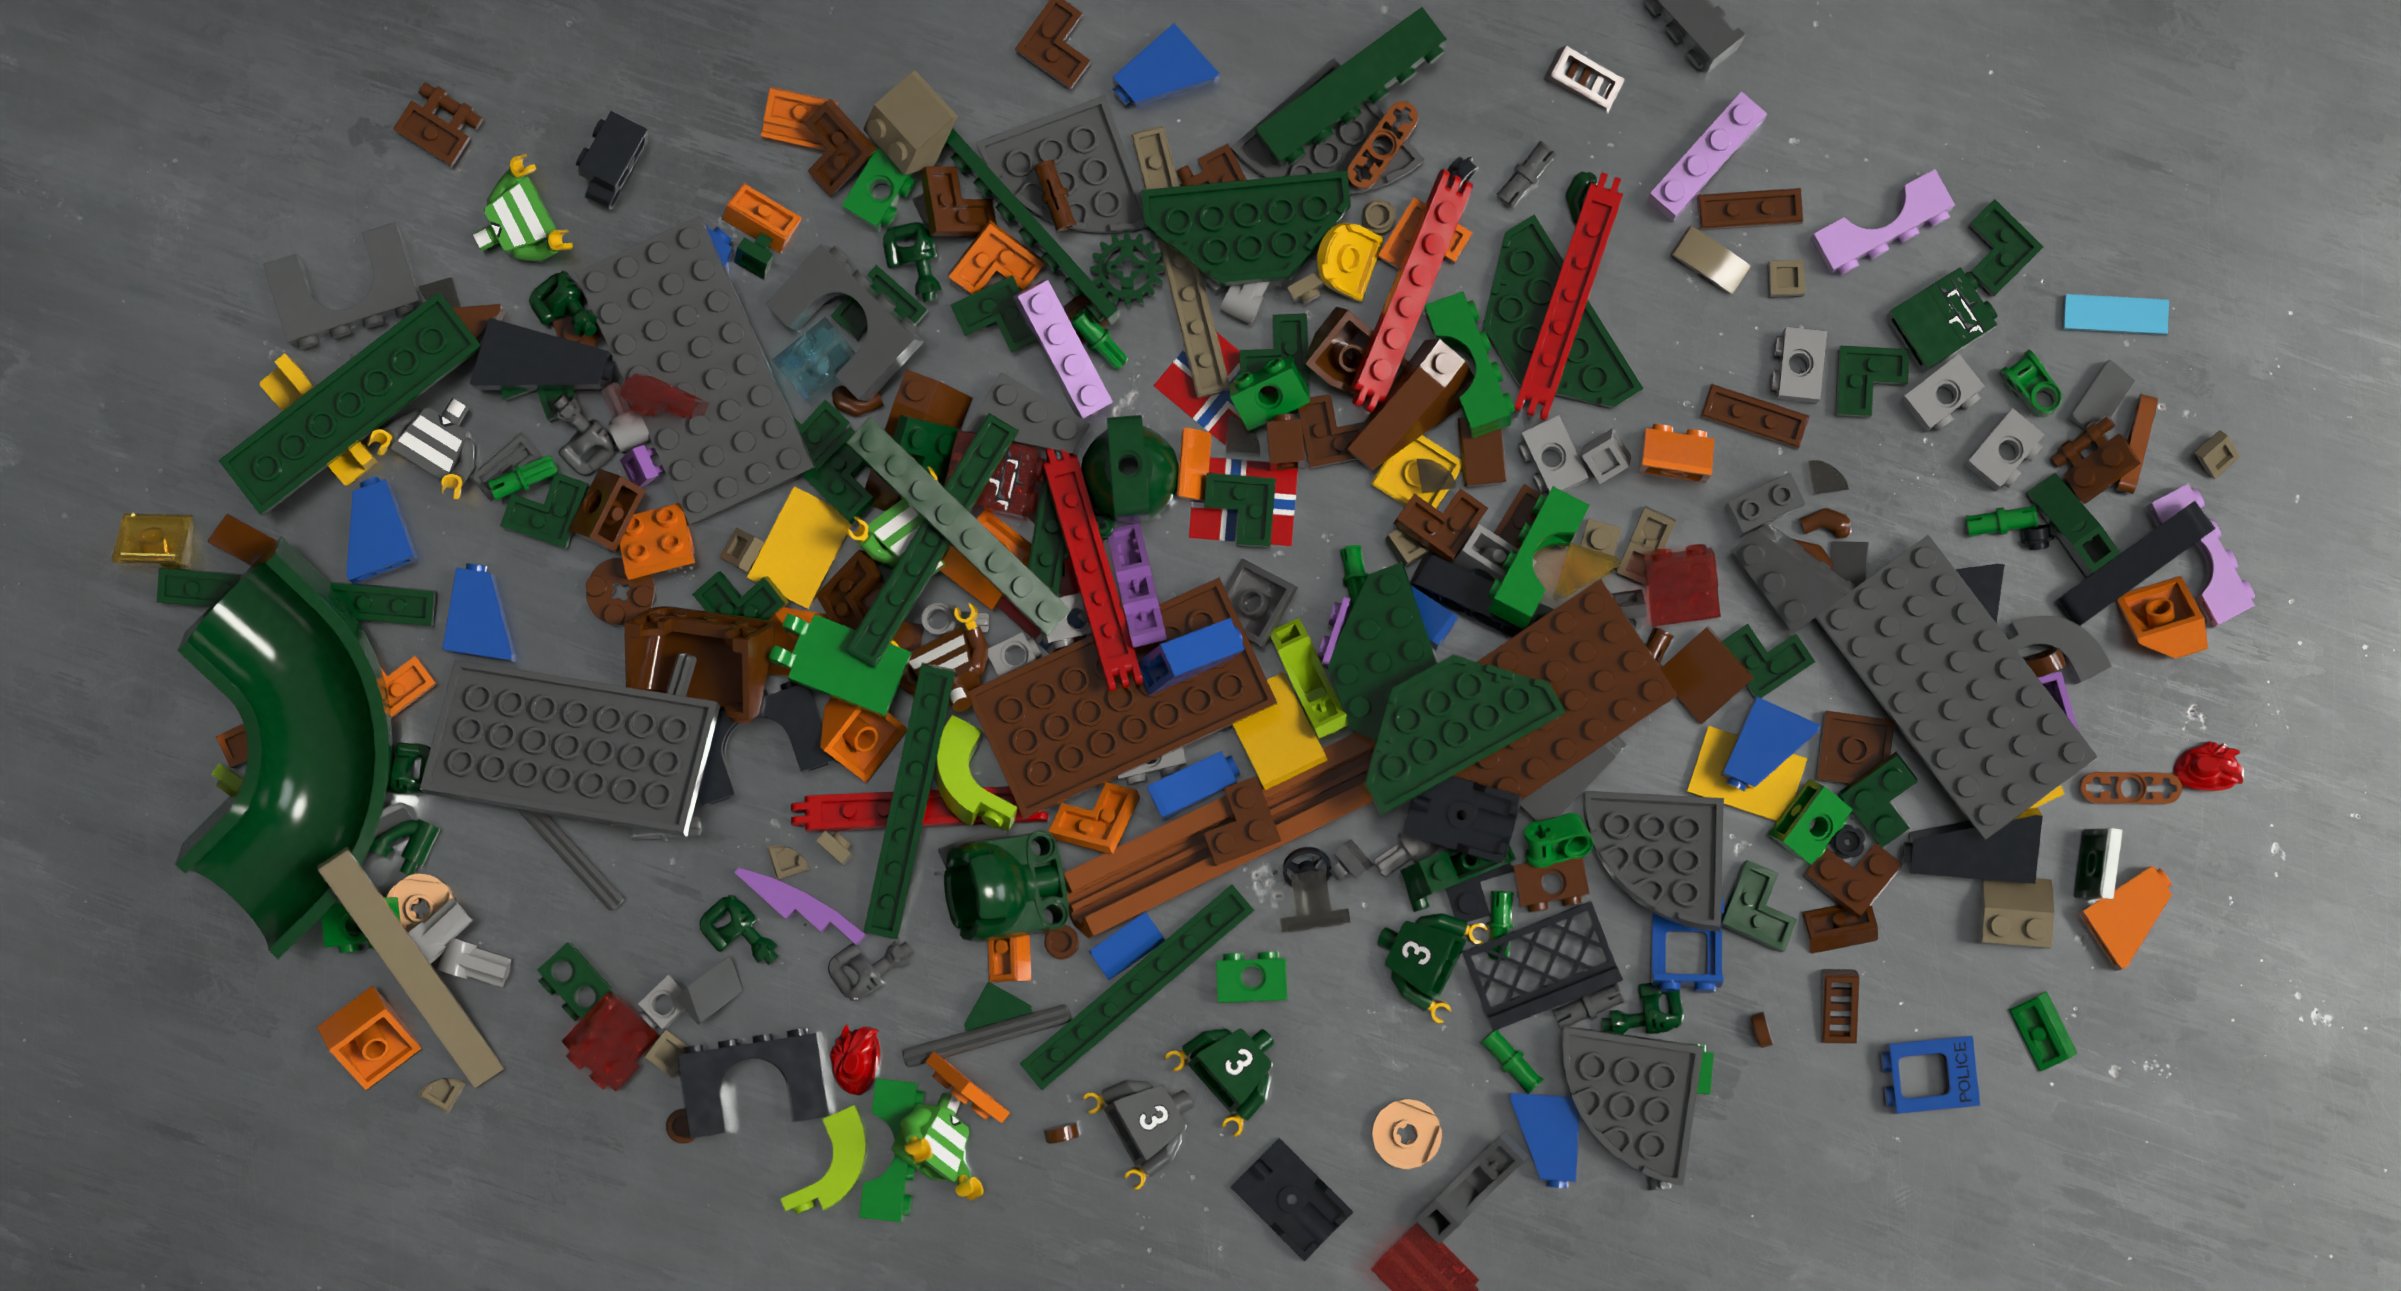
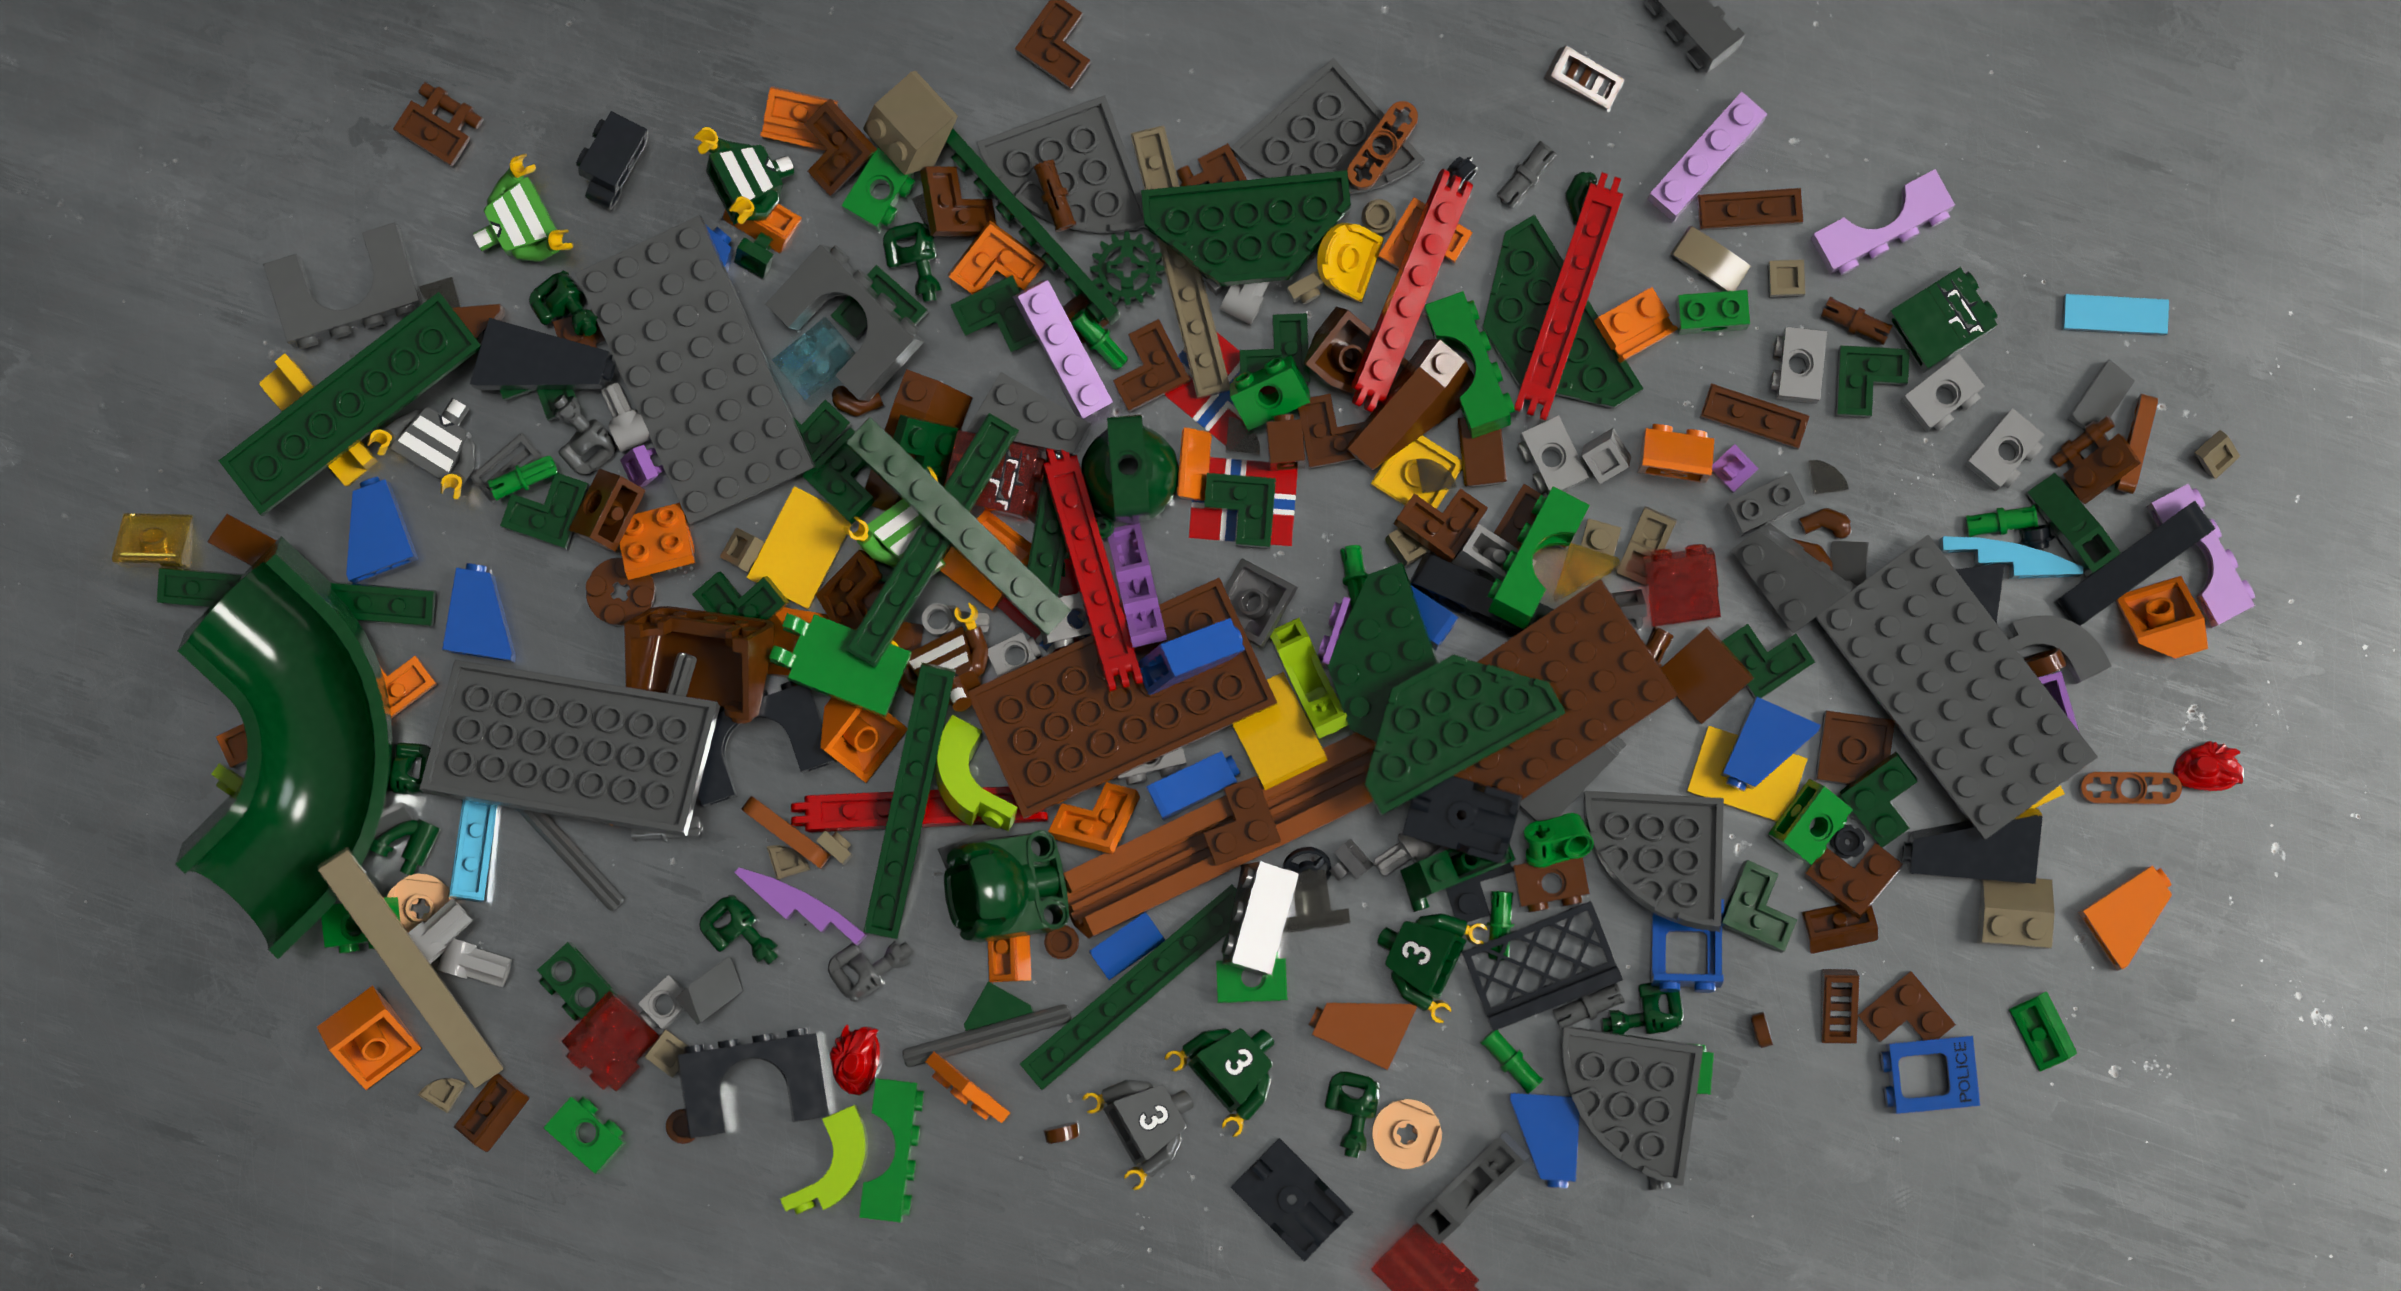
clear red plate [620,373,709,419] -> none
bright green torso [891,1093,983,1201] -> none
blue slope [1112,23,1220,108] -> none
dark green brick [1256,7,1447,167] -> none
dark green plate [1969,199,2043,297] -> none
green piece [2000,350,2062,418] -> none
dark green tile [2074,828,2123,900] -> none
none -> medium azure tile [448,800,497,902]
none -> reddish brown slope [454,1073,529,1152]
none -> green brick [543,1096,627,1174]
none -> torso [694,127,794,225]
none -> dark orange beam [741,796,831,869]
none -> reddish brown plate [1113,319,1190,412]
none -> wedge [1222,861,1299,975]
none -> dark orange slope [1309,1003,1417,1070]
none -> dark green piece [1325,1071,1380,1158]
none -> orange plate [1594,287,1678,363]
none -> green brick [1675,290,1750,335]
none -> medium lavender tile [1712,444,1758,494]
none -> reddish brown pin [1821,296,1893,345]
none -> reddish brown plate [1858,971,1956,1042]
none -> medium azure slope [1939,536,2084,579]

